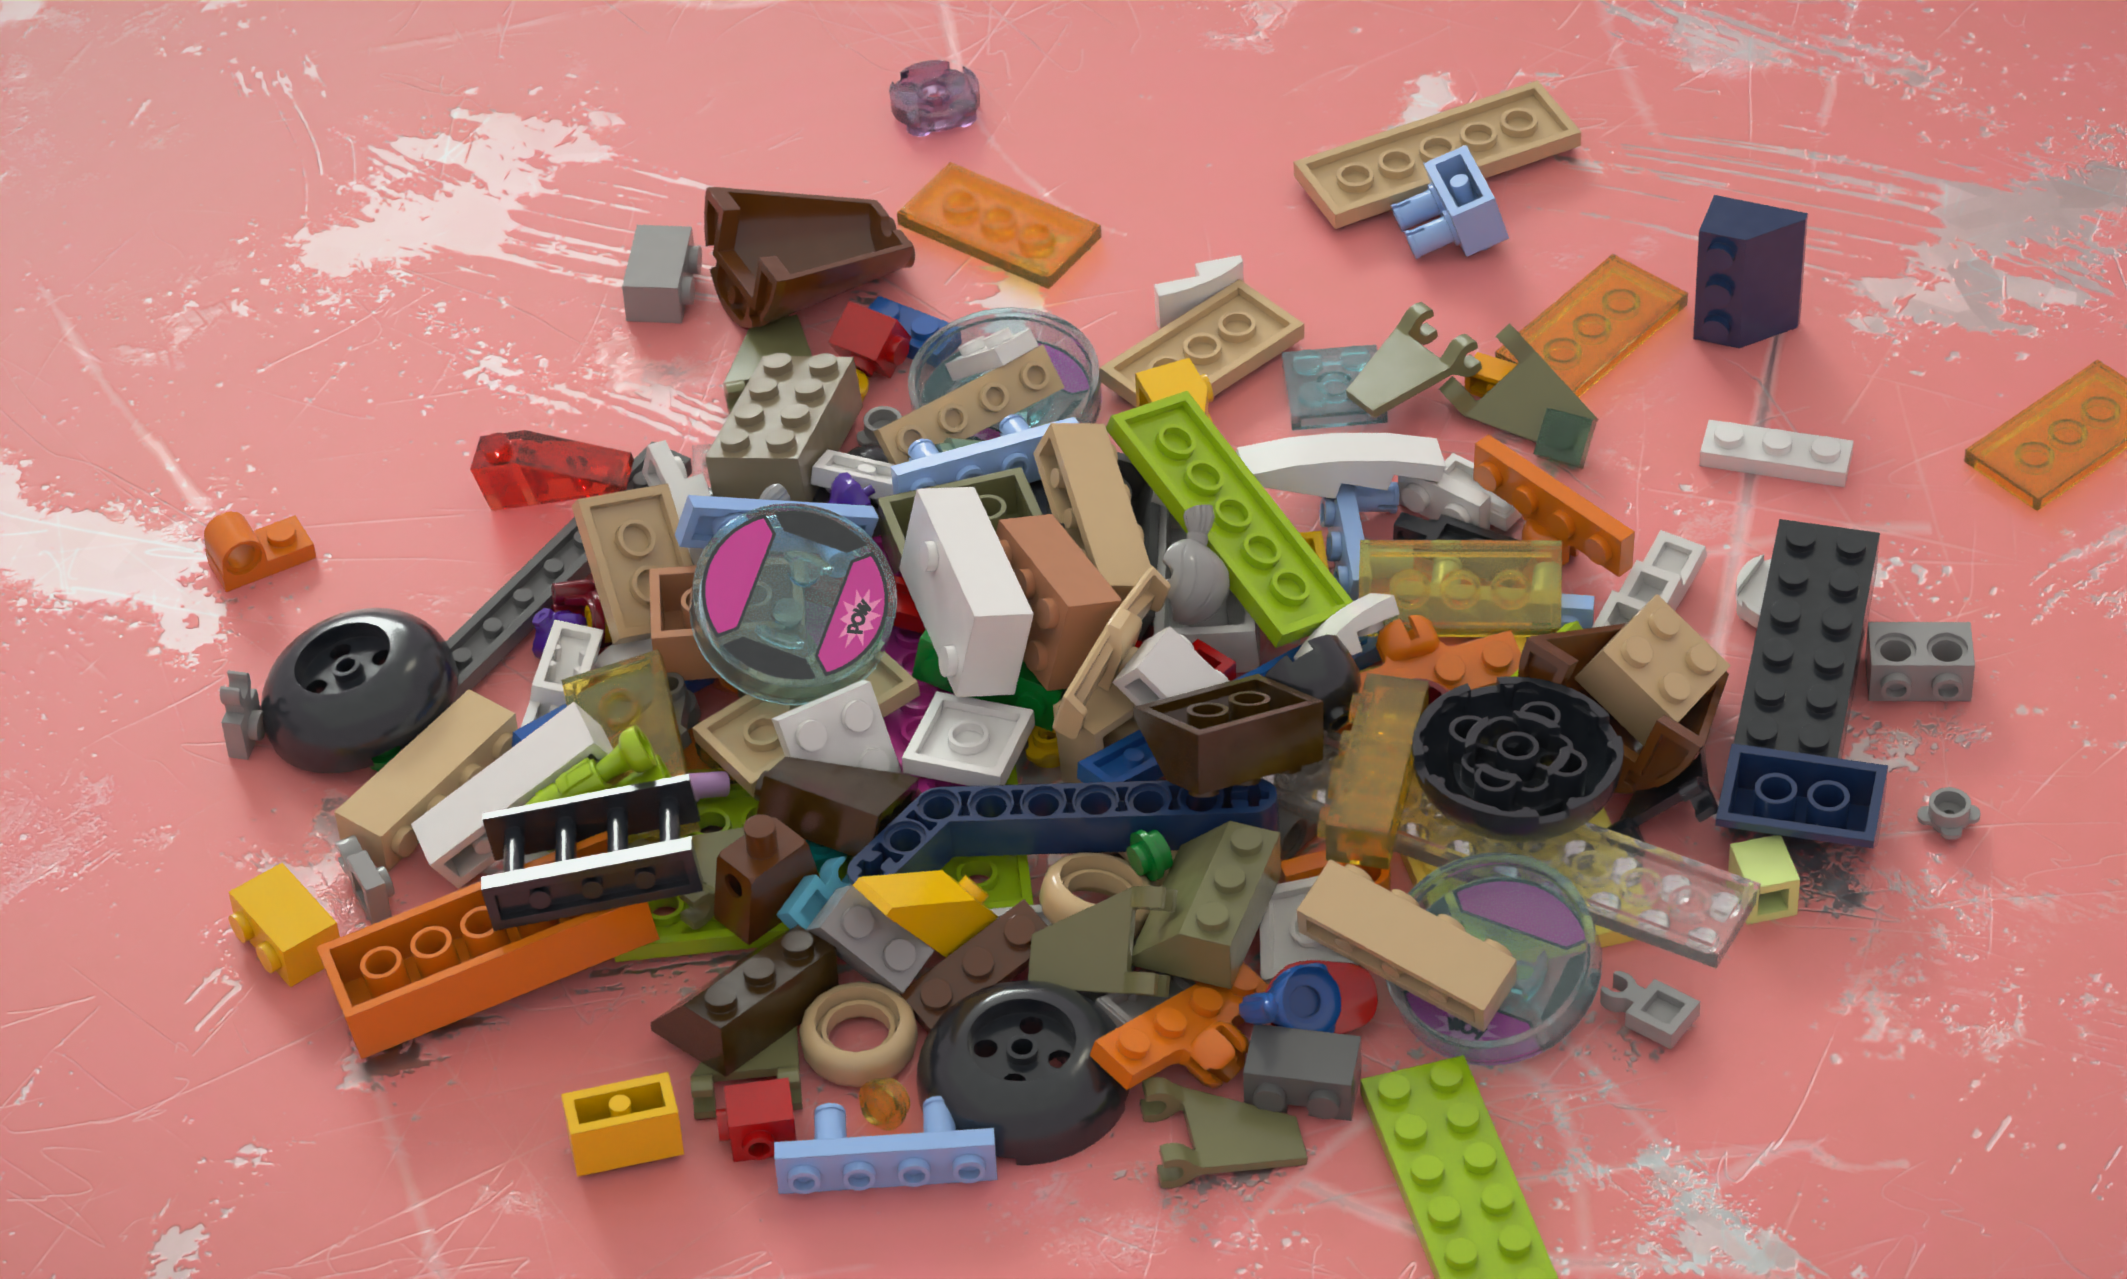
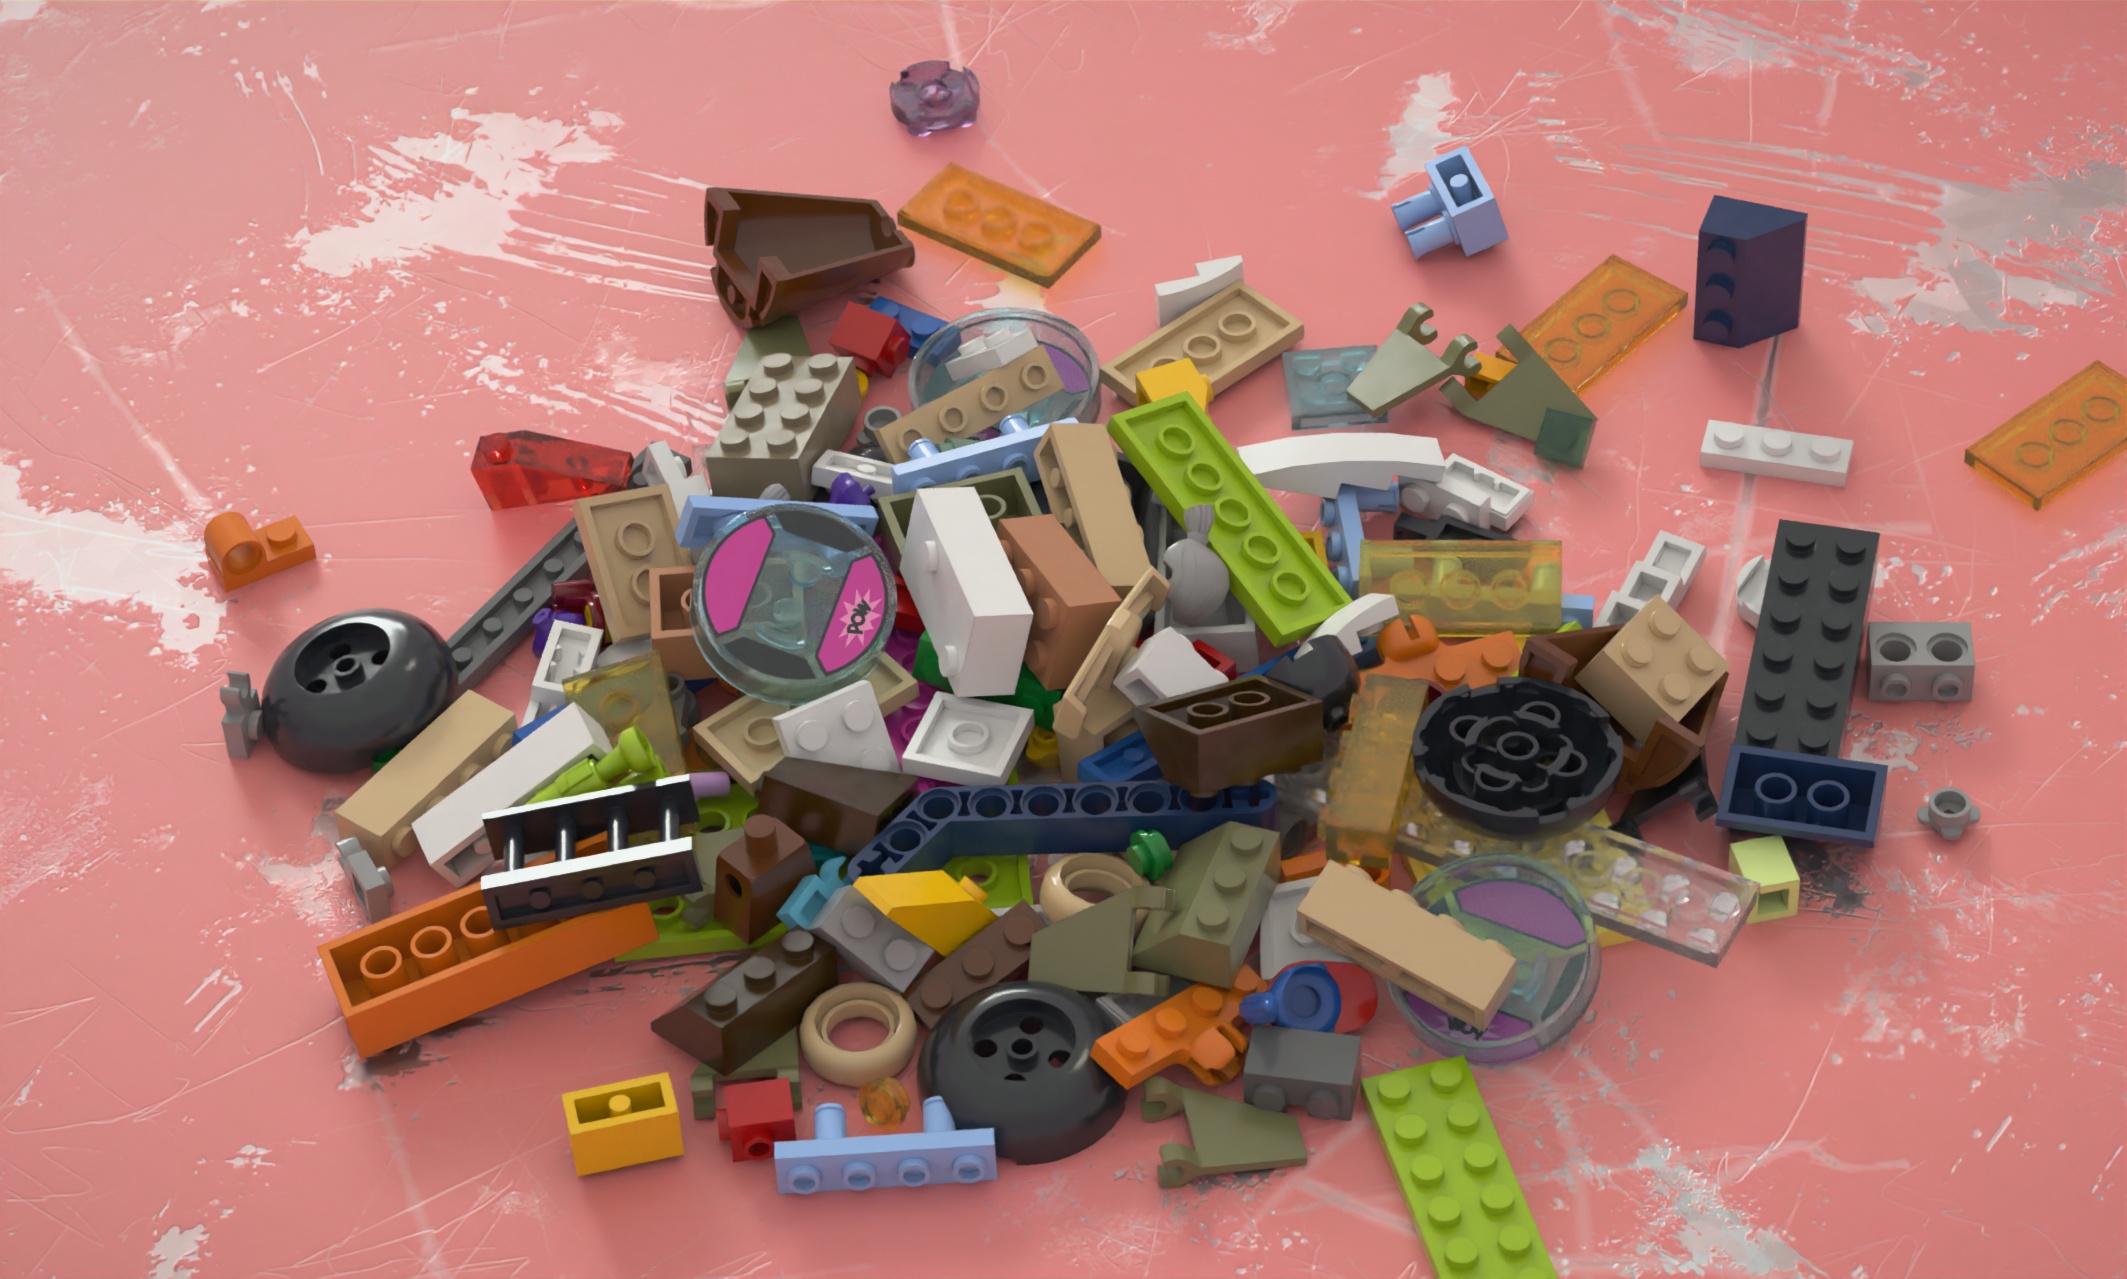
yellow brick [228,863,340,987] -> none
light grey brick [622,225,702,323] -> none
tan plate [1294,80,1581,229] -> none
orange plate [1473,434,1635,577] -> none
light grey plate [1600,971,1700,1049] -> none

